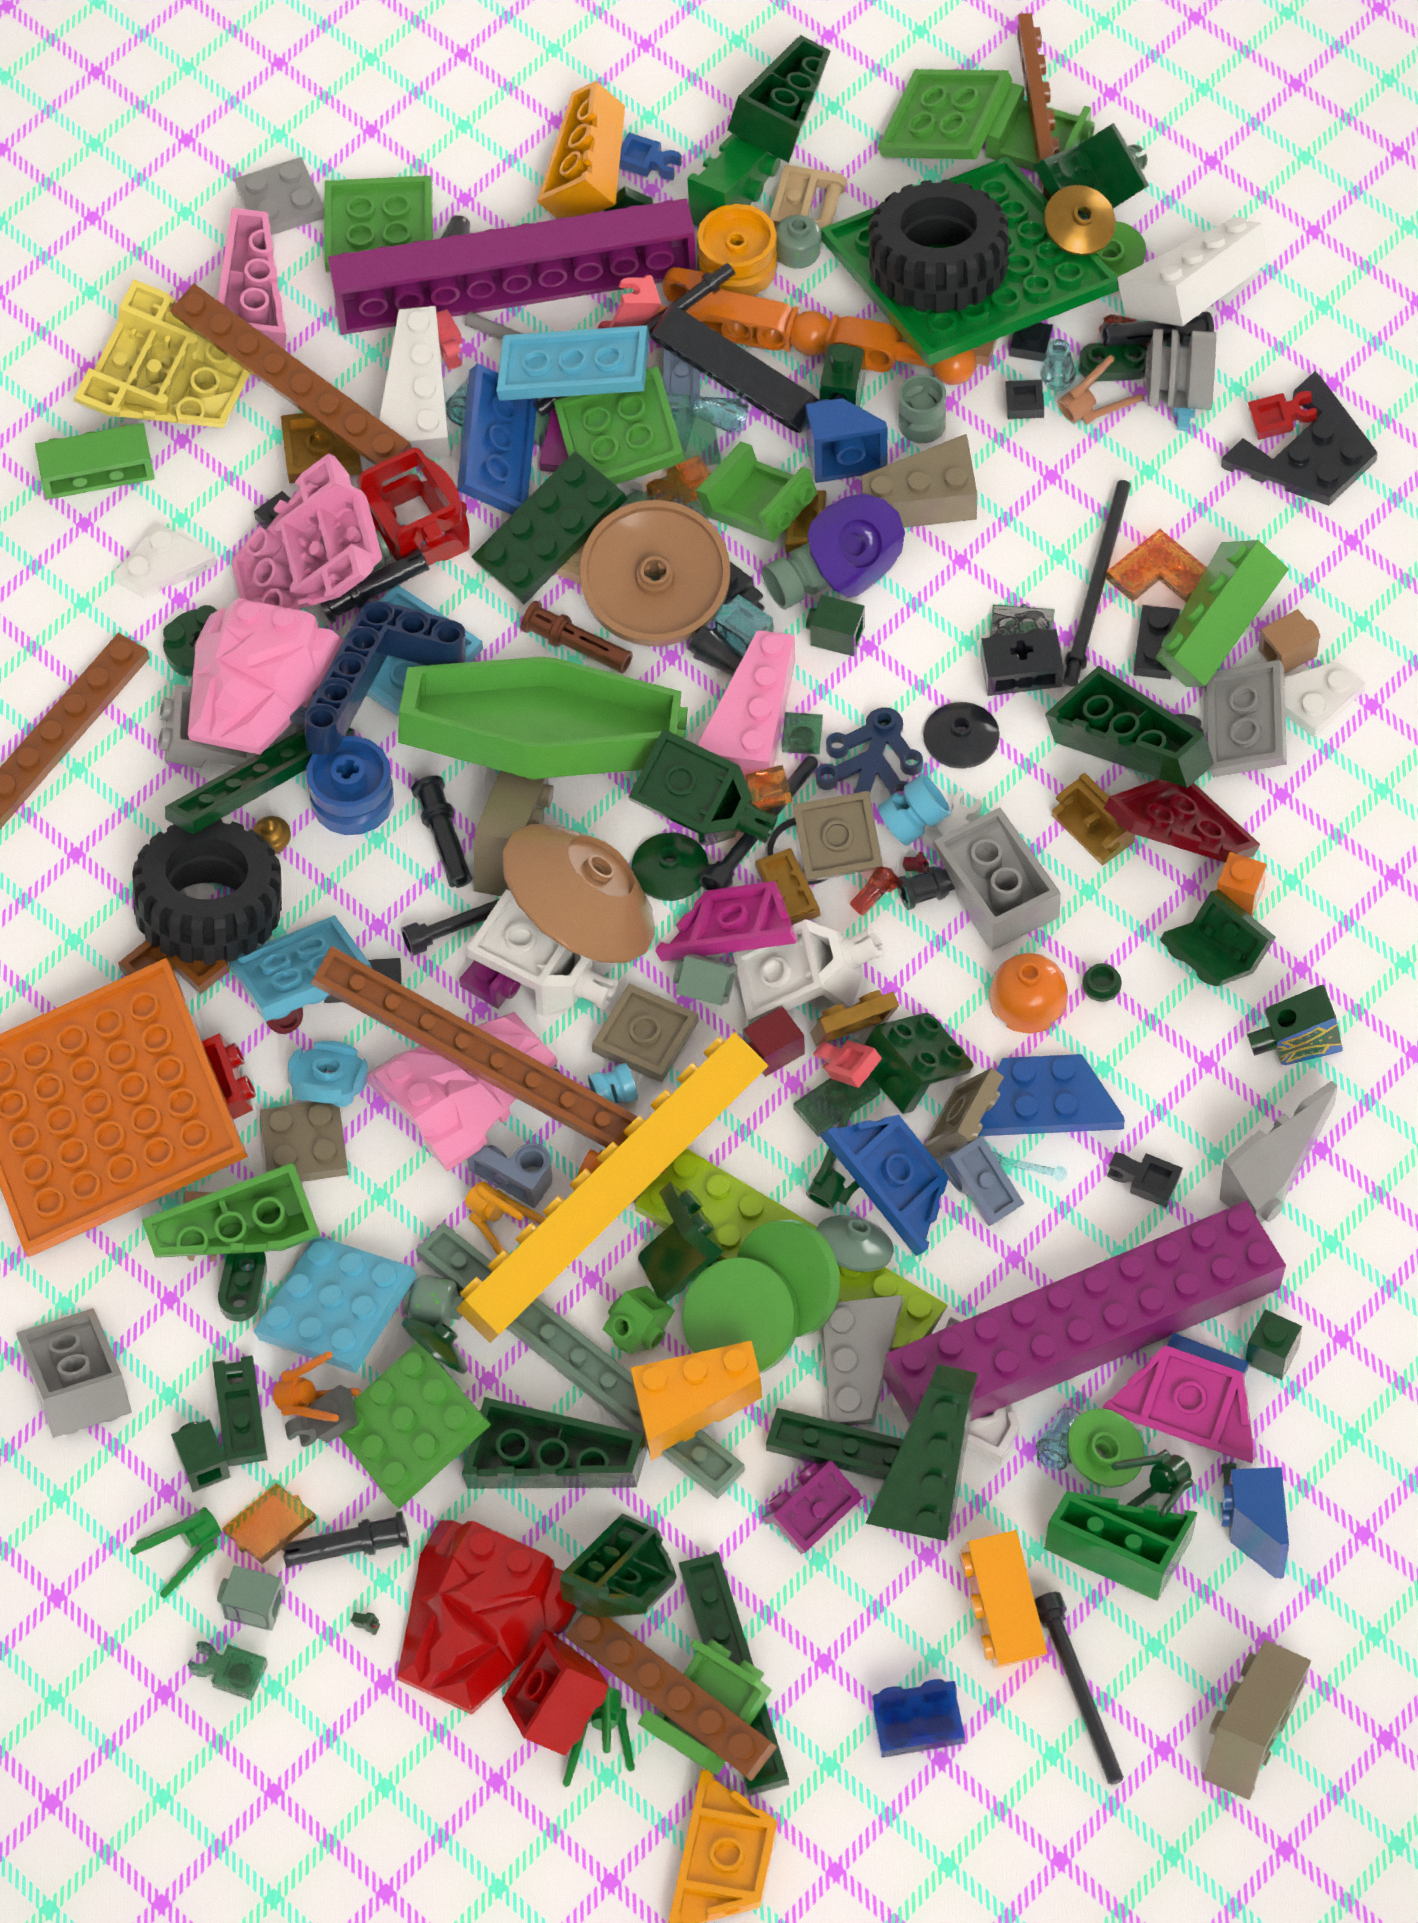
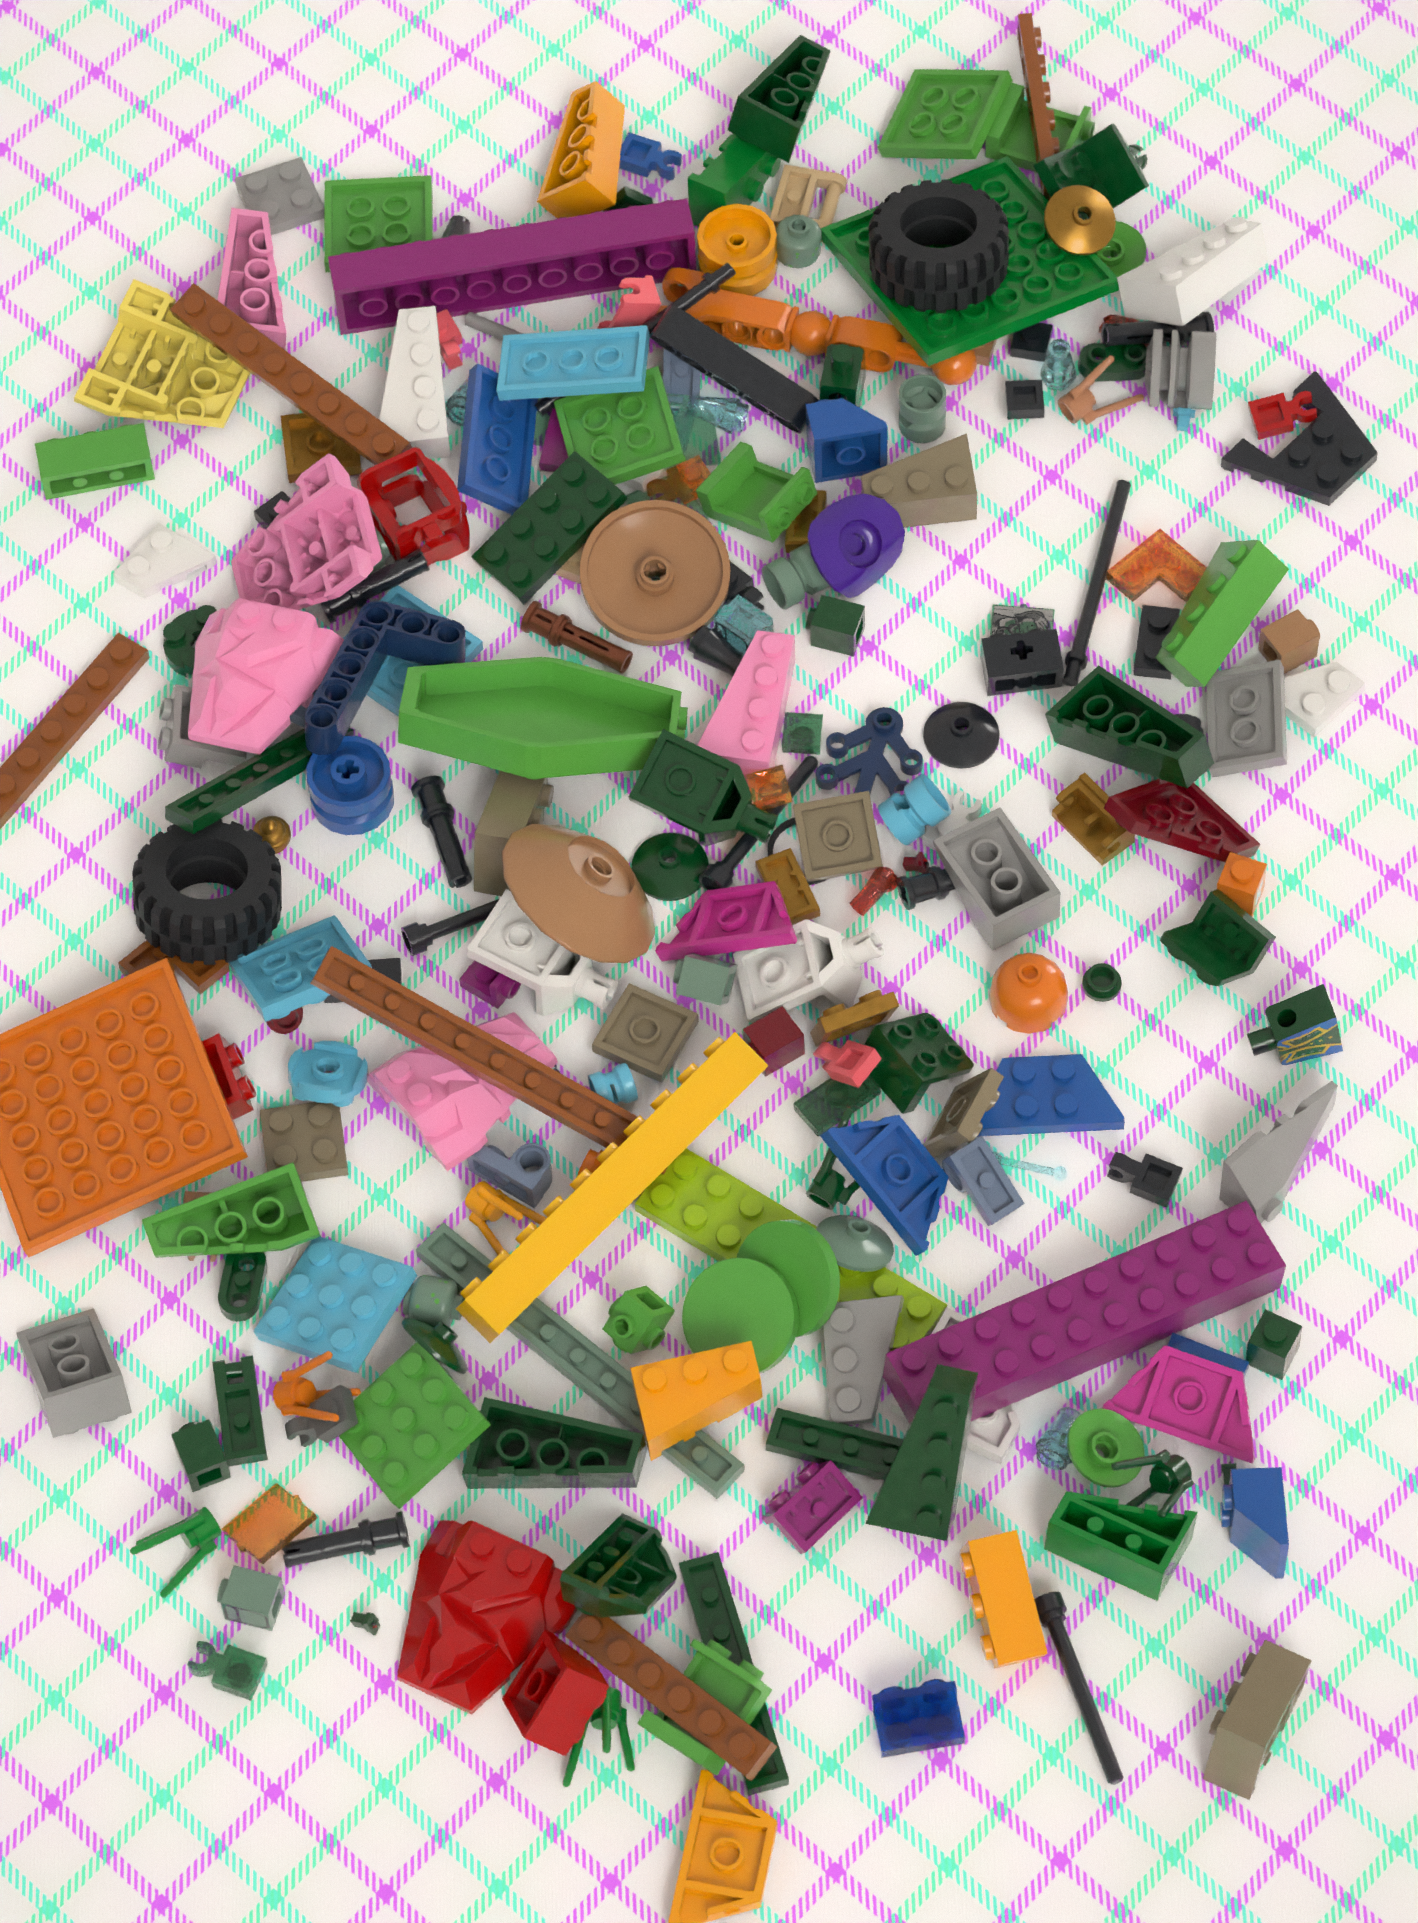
dark green bracket [638,1181,724,1302] -> none

